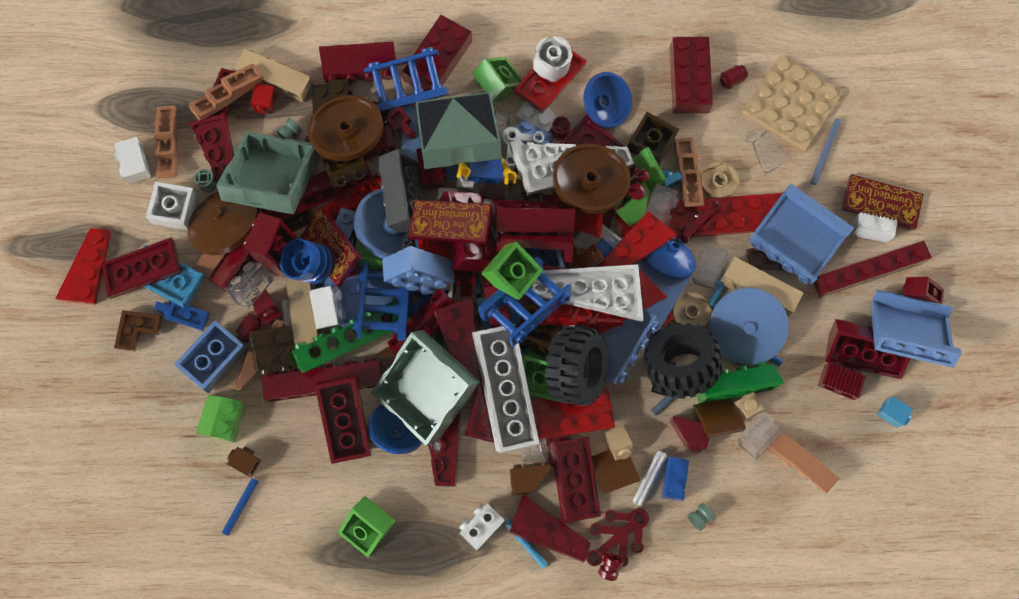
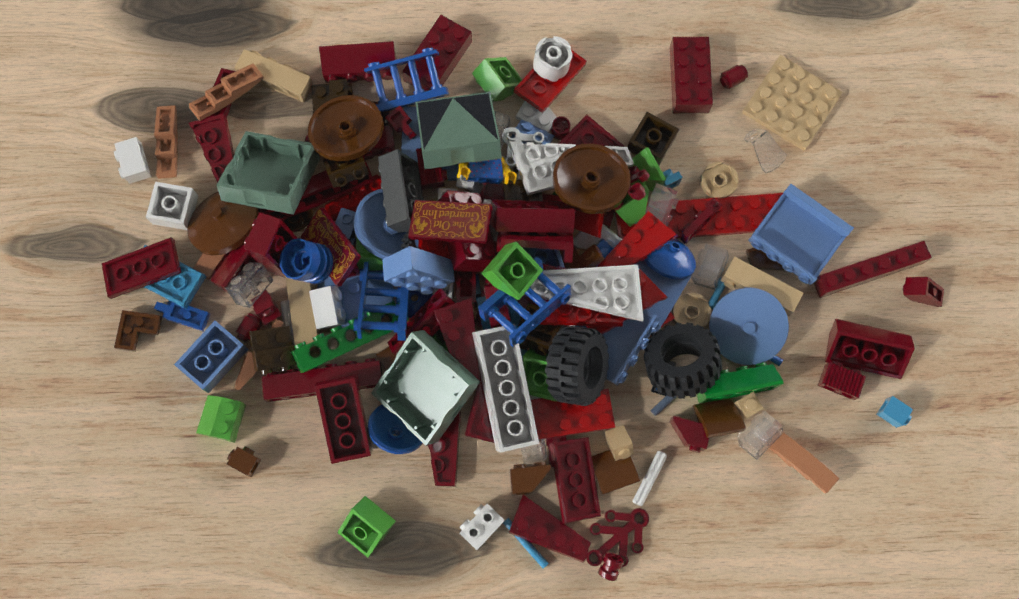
red wing [55,228,111,305] -> none
sand green wheel [194,169,217,193] -> none
blue bar [222,478,259,536] -> none
red brick [250,83,277,114] -> none
sand green wheel [276,118,302,140] -> none
blue dish [583,72,632,128] -> none
blue brick [661,457,689,501] -> none
nougat slope [674,138,704,208] -> none
sand green wheel [687,503,716,531] -> none
sand blue bar [810,118,842,185] -> none
dark red tile [842,174,924,230] -> none
white brick [850,212,897,243] -> none
medium blue panel [870,289,962,368] -> none

